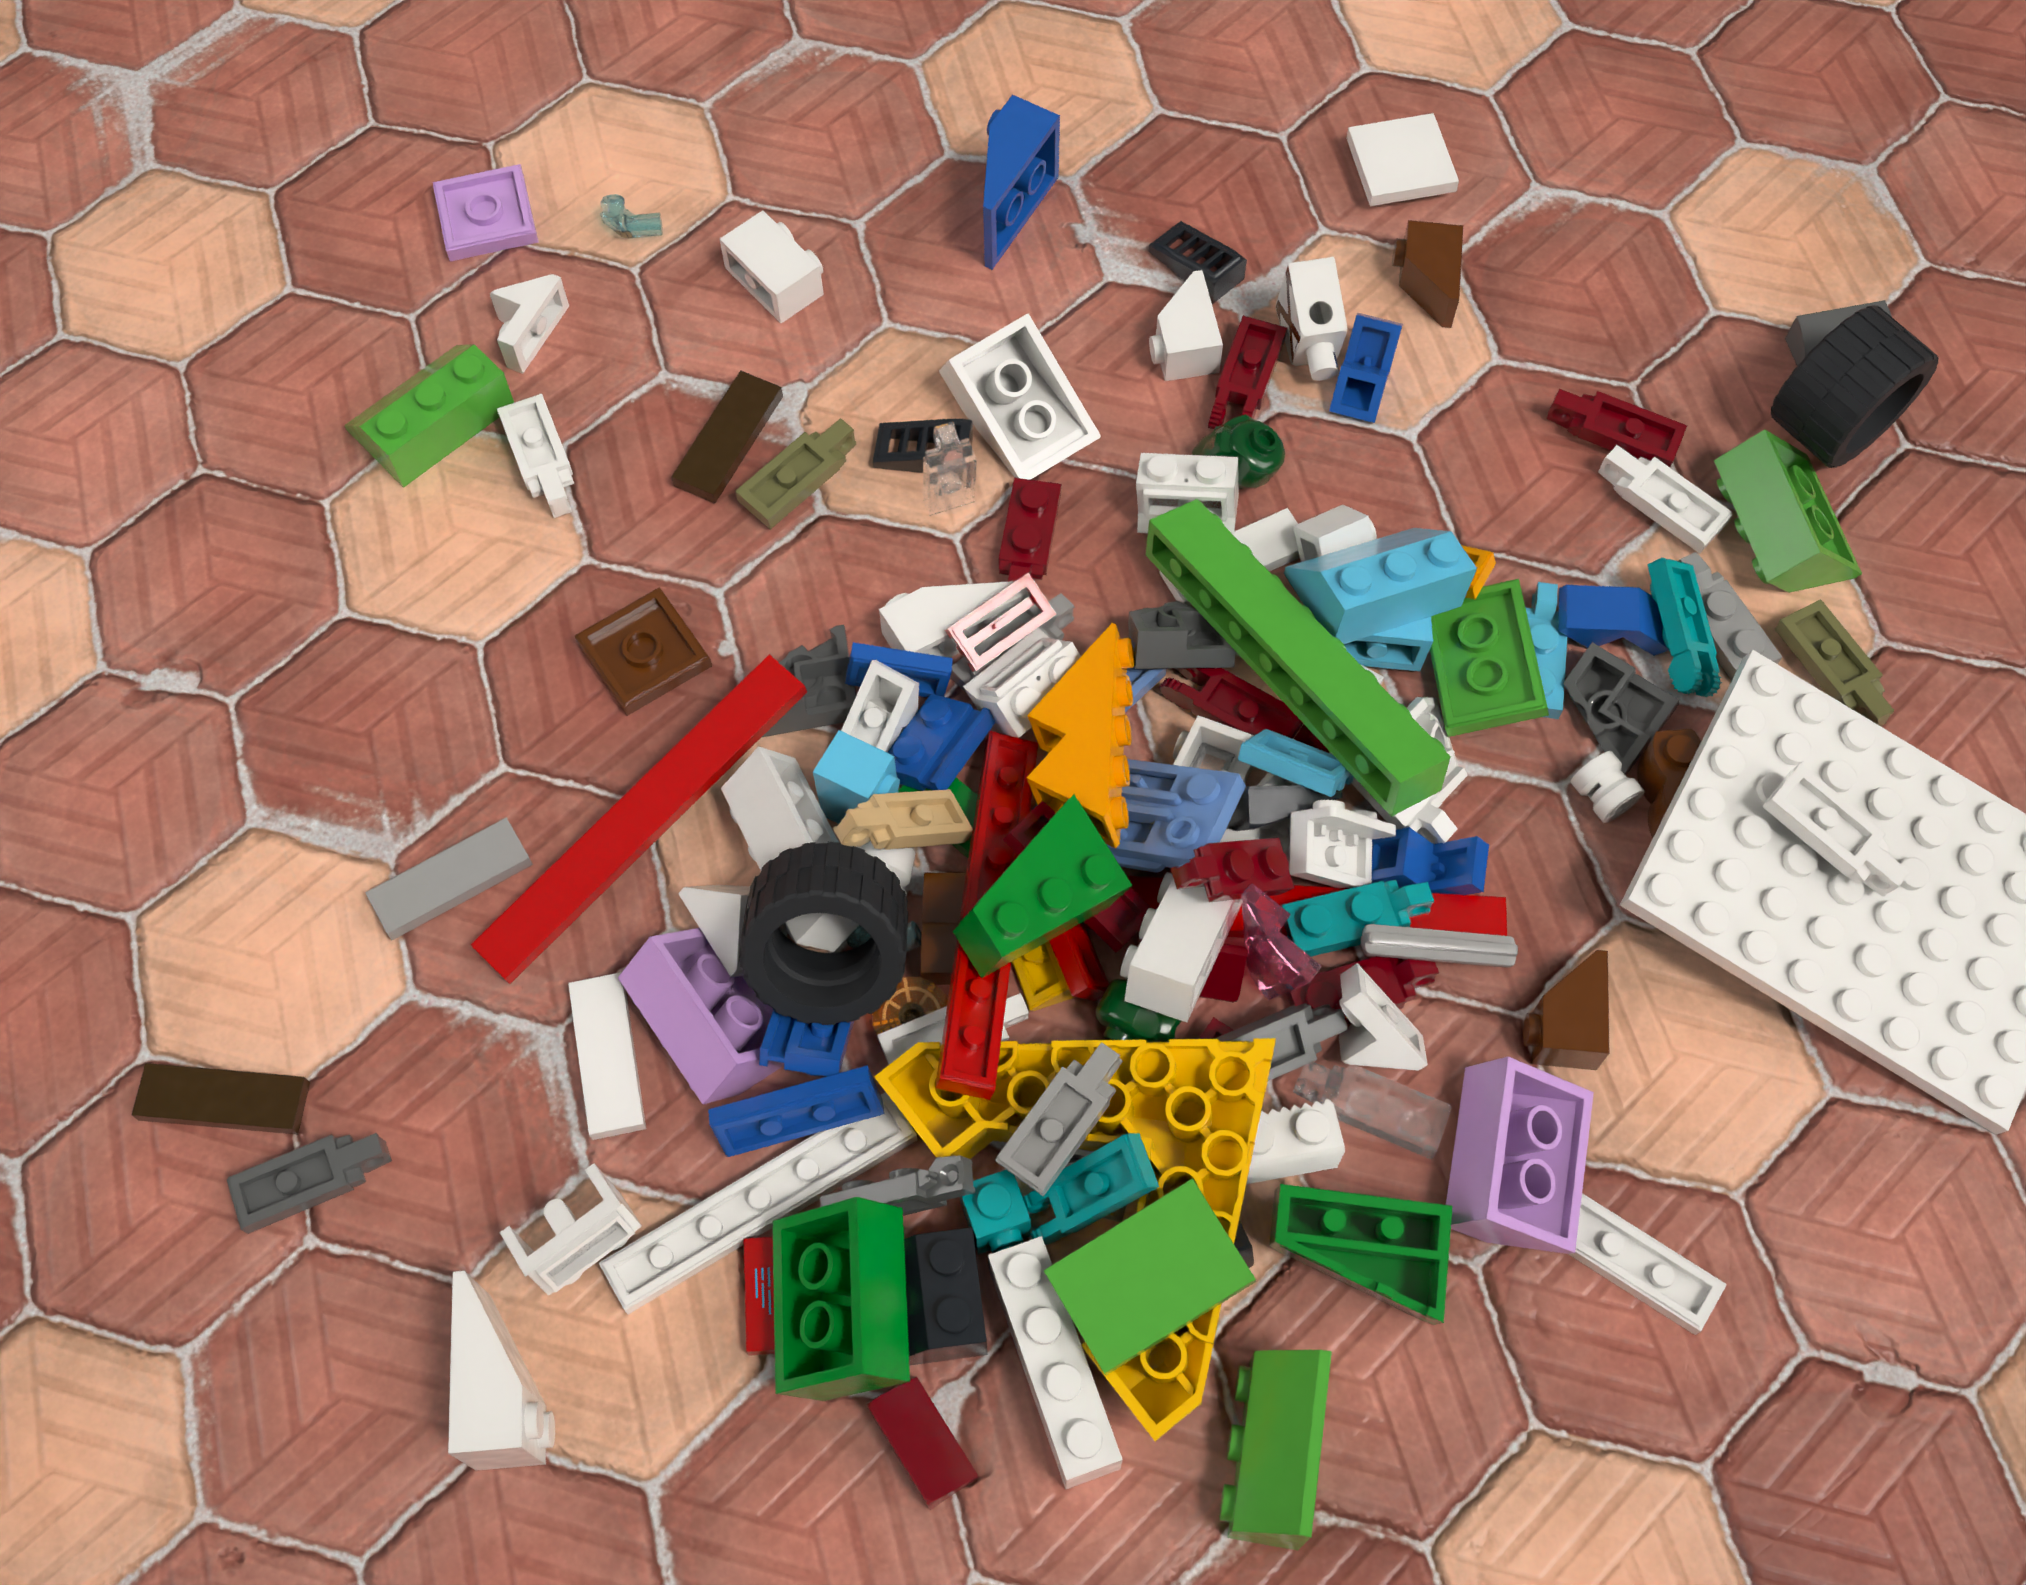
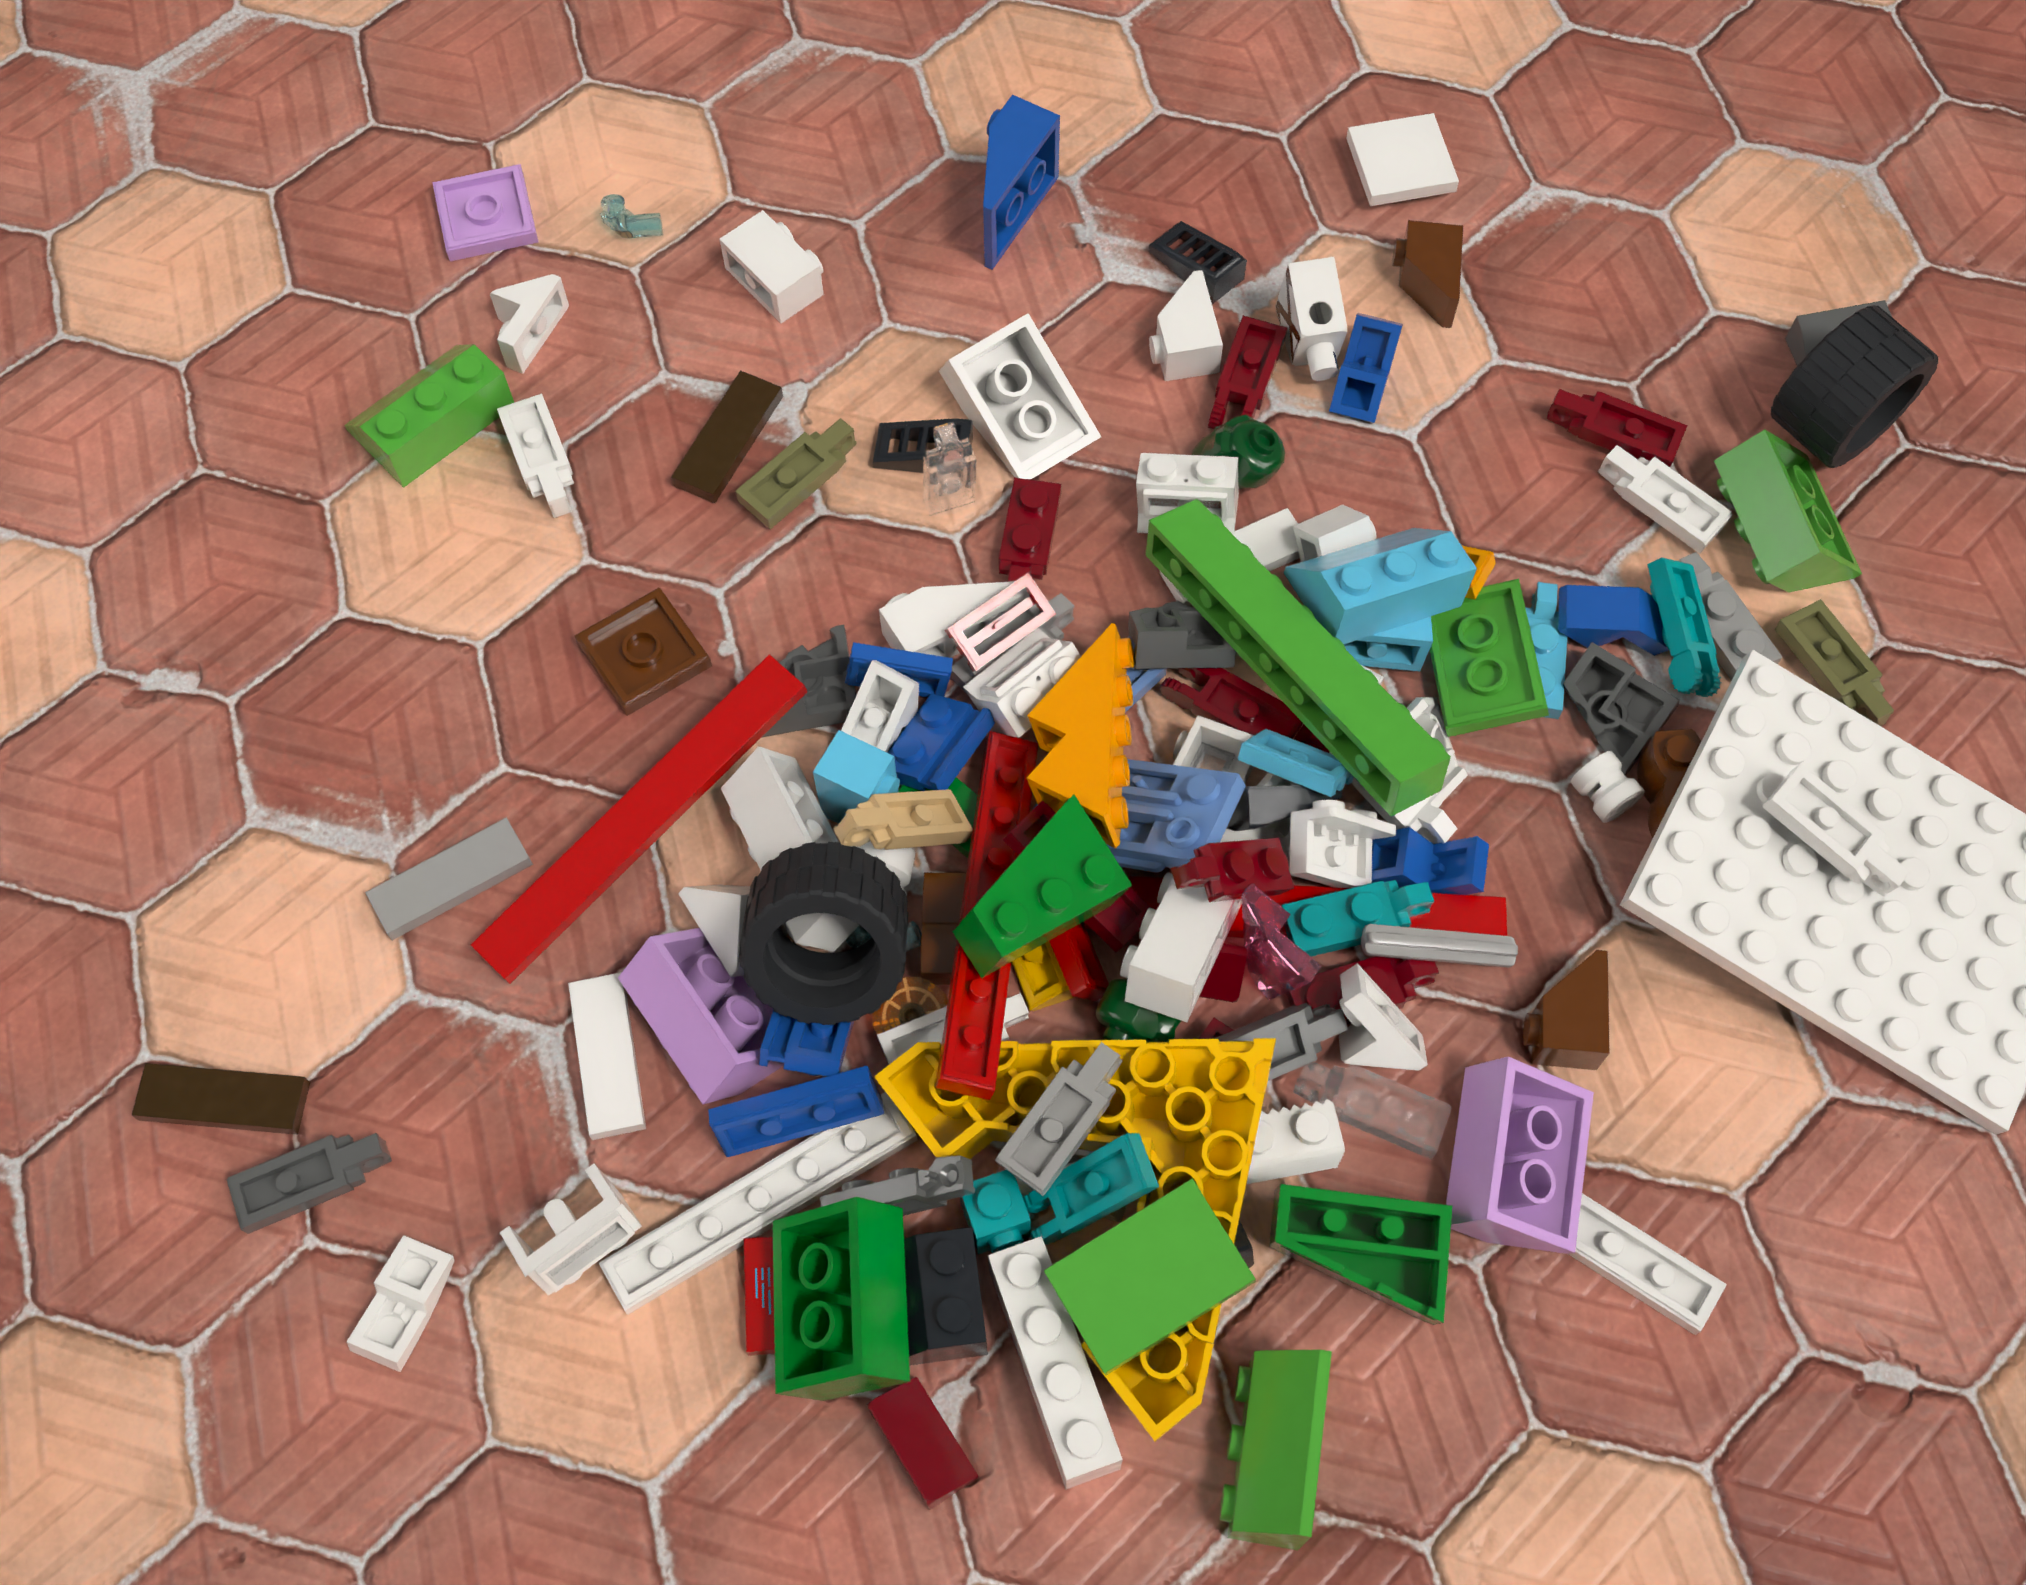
white slope [448,1271,555,1470] -> none
none -> white slope [347,1235,455,1372]

